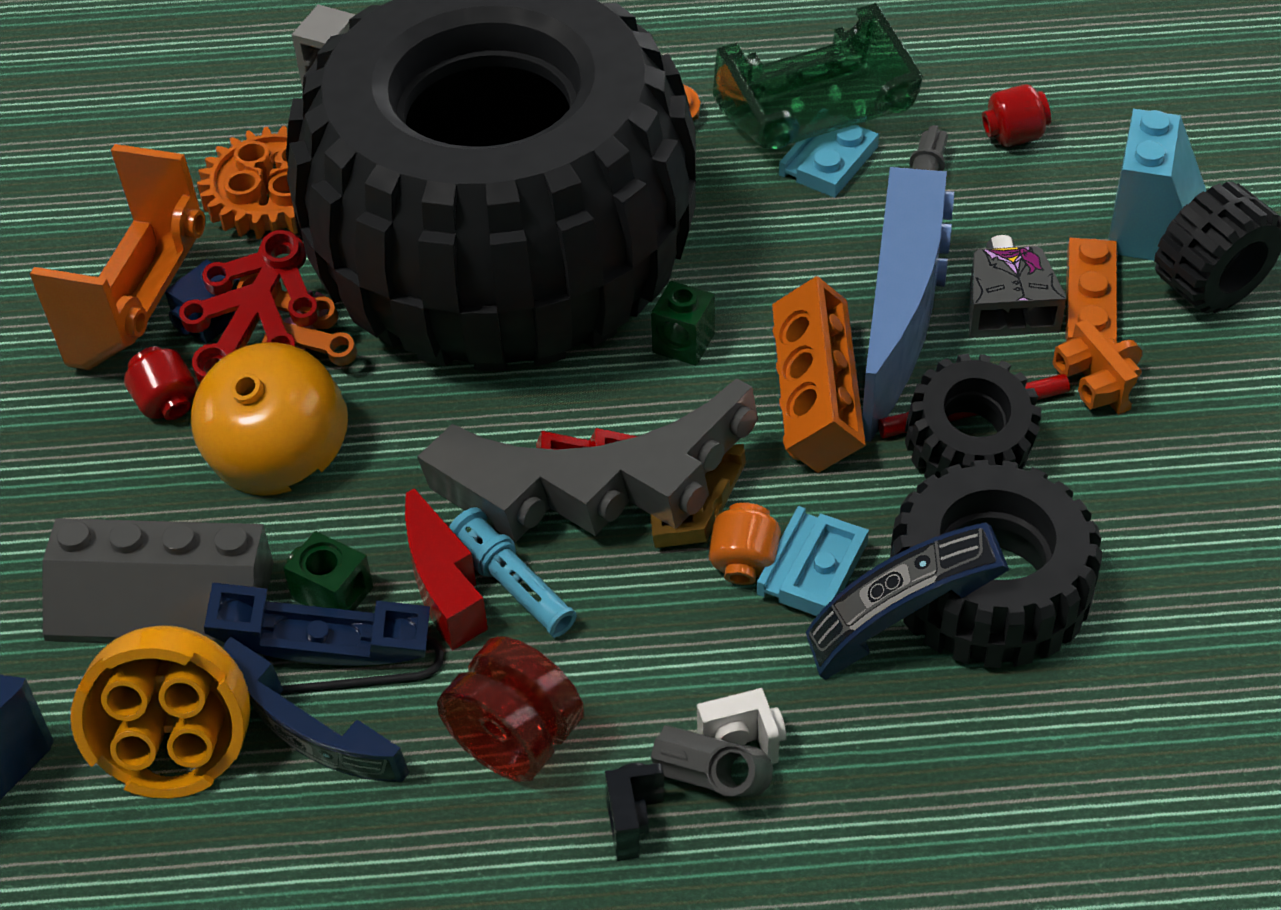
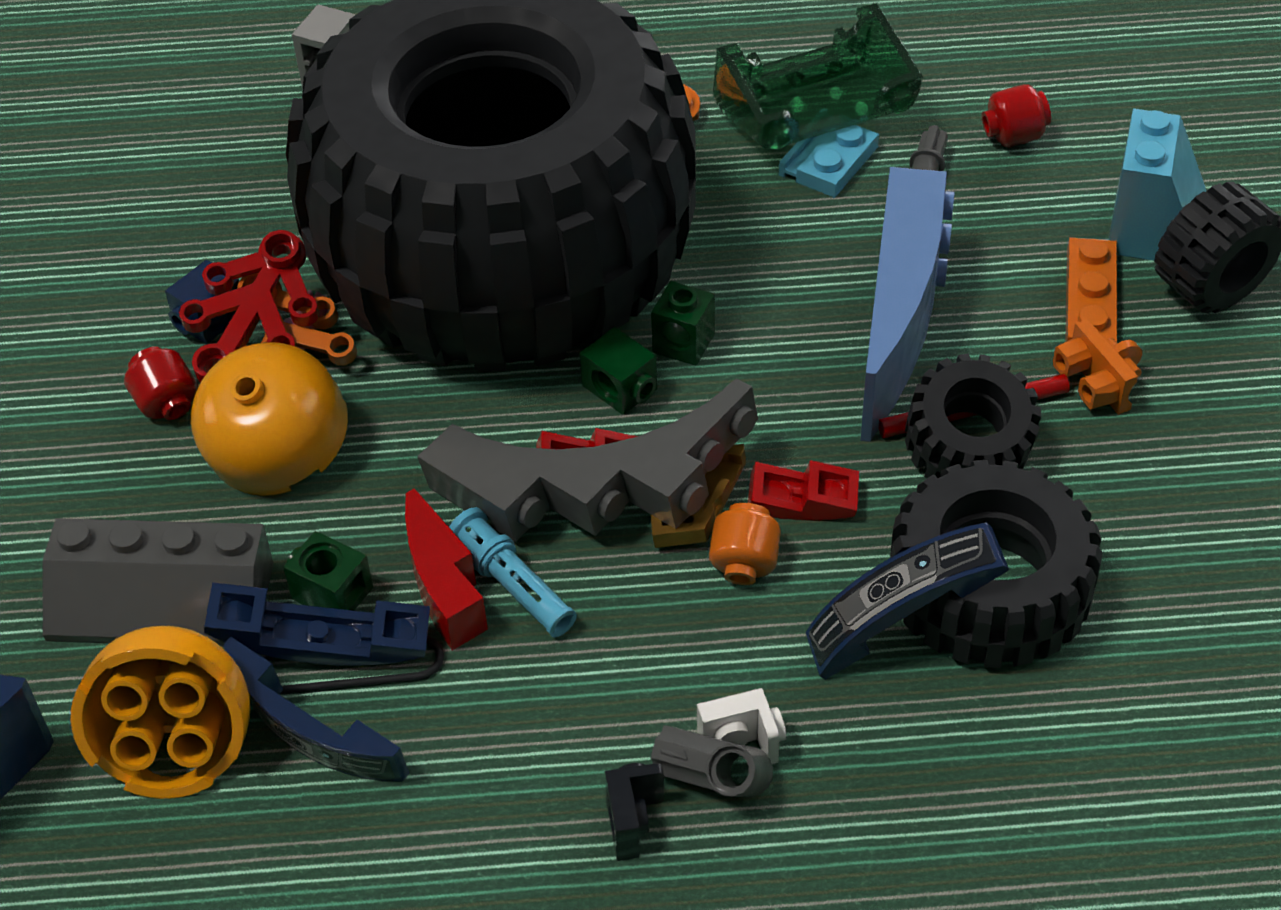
orange windscreen [30,144,205,370] -> none
orange gear [197,126,298,239] -> none
clear red wheel [437,636,584,782] -> none
medium azure plate [757,506,869,616] -> none
orange brick [772,276,866,473] -> none
dark grey torso [969,235,1066,338] -> none
none -> dark green brick [579,327,657,415]
none -> red slope [748,460,859,520]

